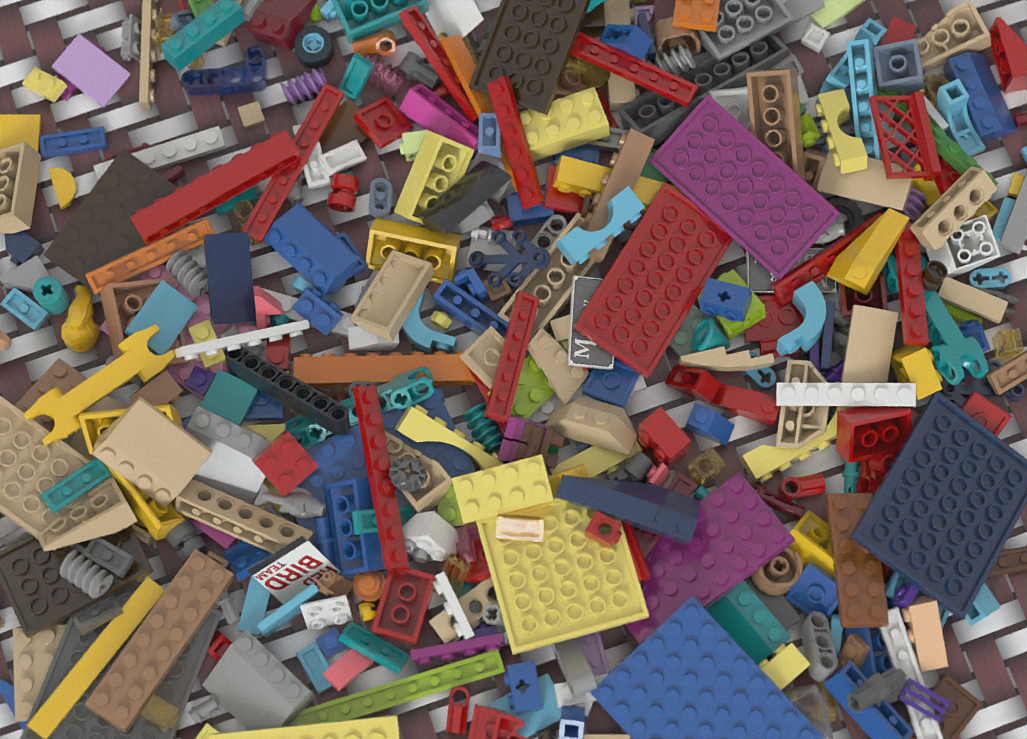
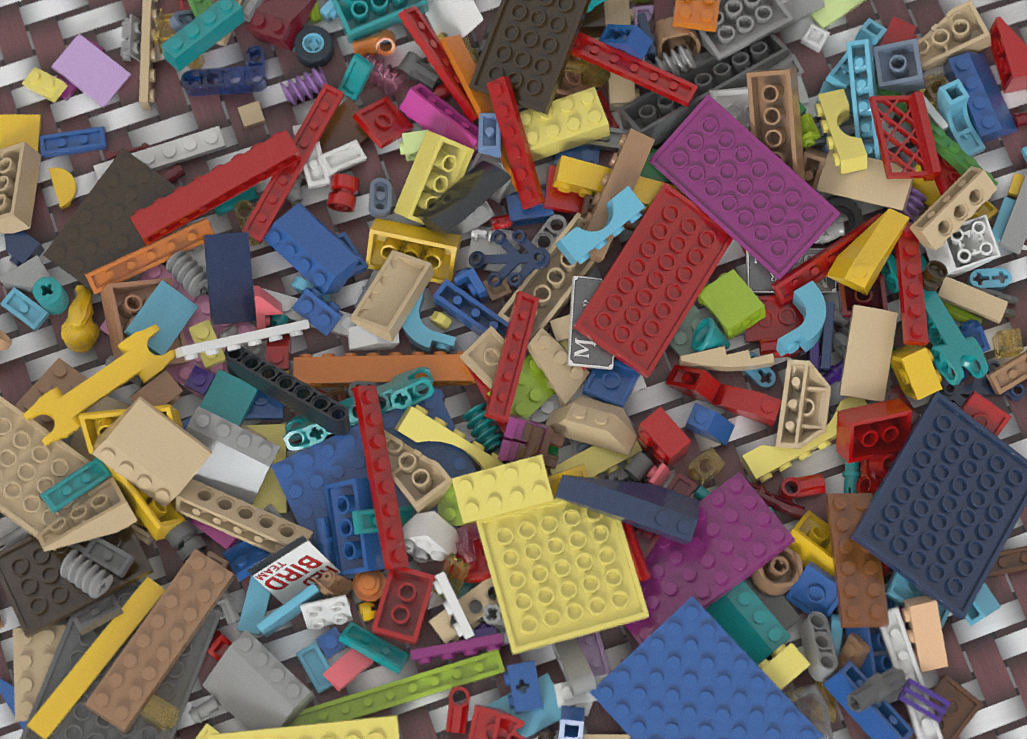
red brick [251,429,319,497] -> none
light grey animal [254,483,326,518] -> none
dark grey gear [389,456,427,491] -> none
clear yellow plate [496,514,544,542] -> none
red brick [585,510,622,549] -> none
blue brick [699,278,752,322] -> none
white plate [776,383,916,406] -> none
dark purple plate [891,582,919,608] -> none

